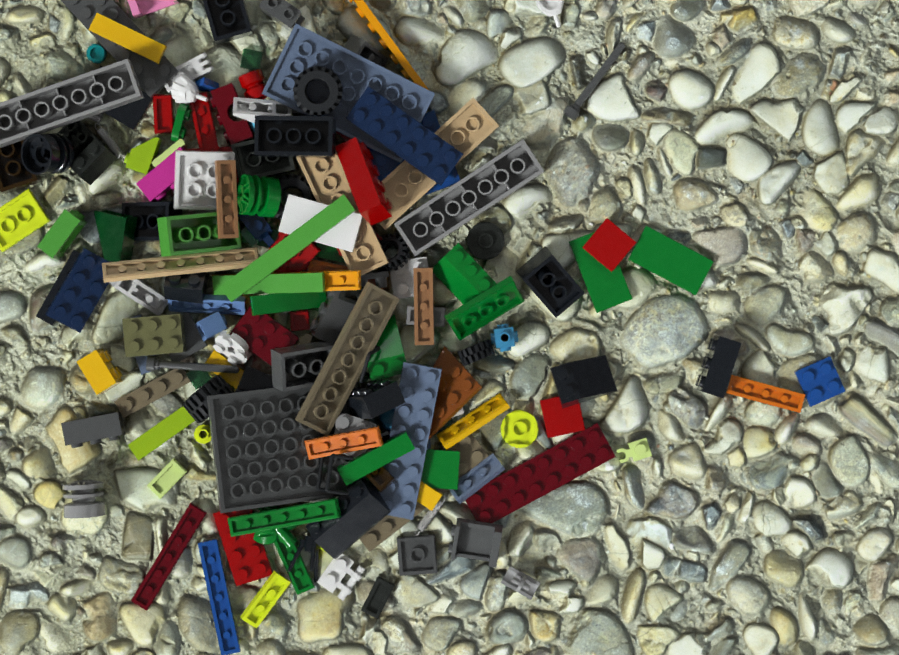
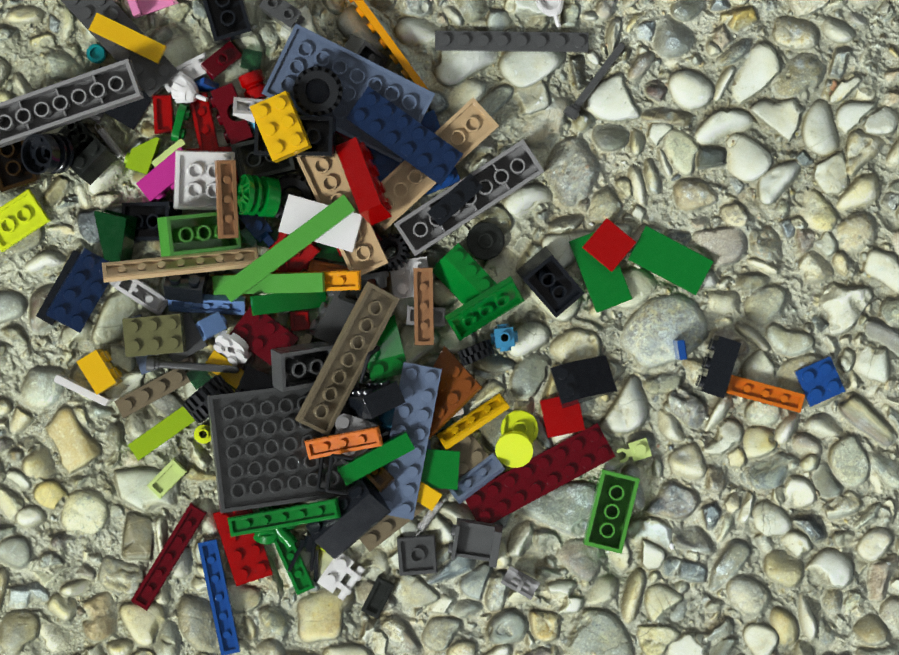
bright green window [37,209,87,259] -> none
dark grey brick [61,411,125,448] -> none
light grey wheel [62,480,105,518] -> none
neon yellow plate [240,570,291,629] -> none
none -> white tile [54,374,112,406]
none -> dark red plate [200,41,242,80]
none -> yellow brick [250,91,312,163]
none -> black plate [427,173,483,226]
none -> dark grey plate [435,31,589,53]
none -> neon yellow tile [495,431,534,468]
none -> bright green brick [583,468,640,554]
none -> blue tile [673,339,687,360]

